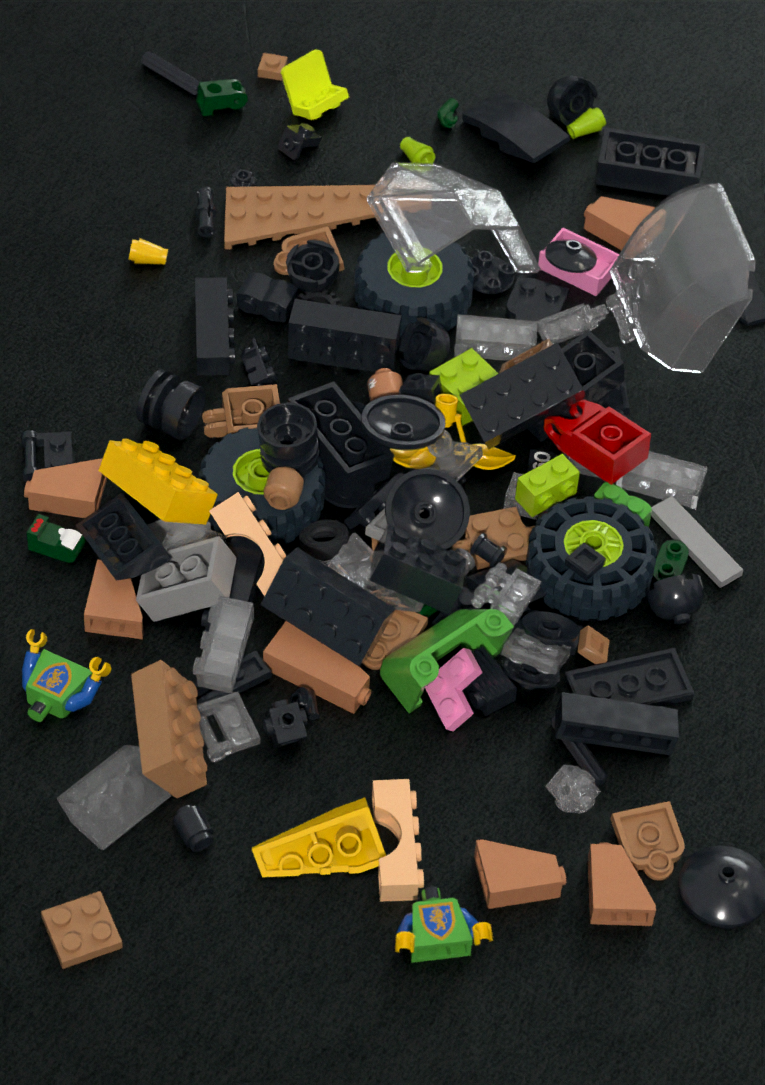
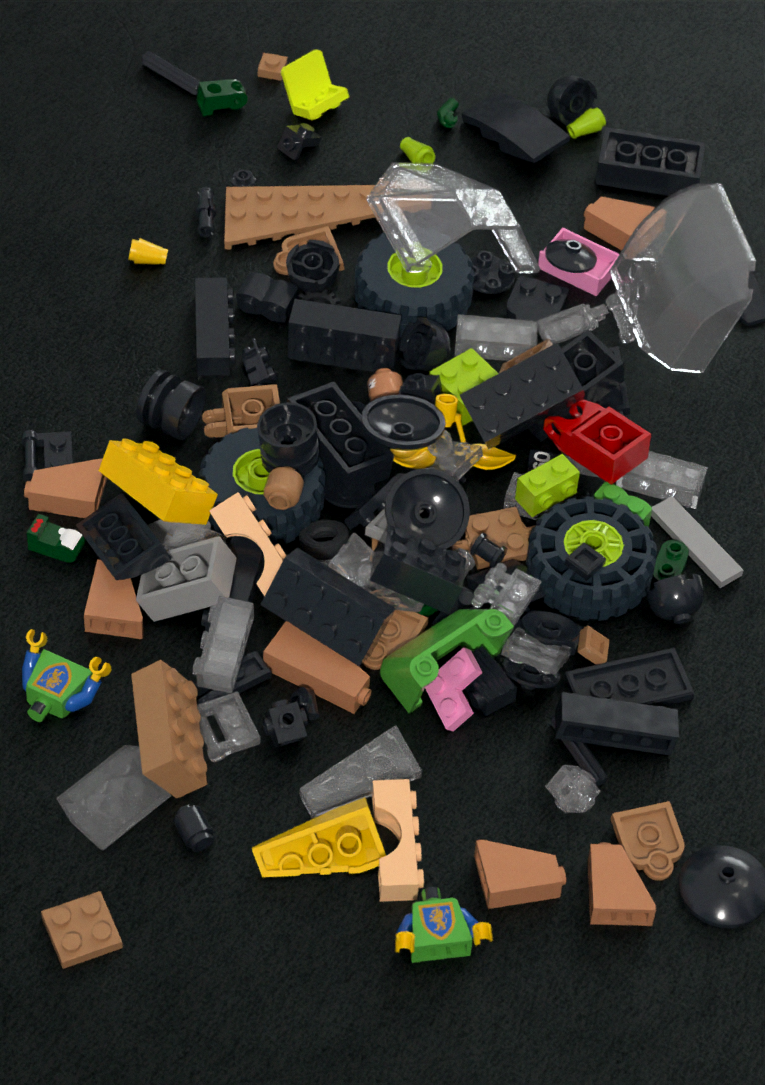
none -> clear wing [299,725,422,818]

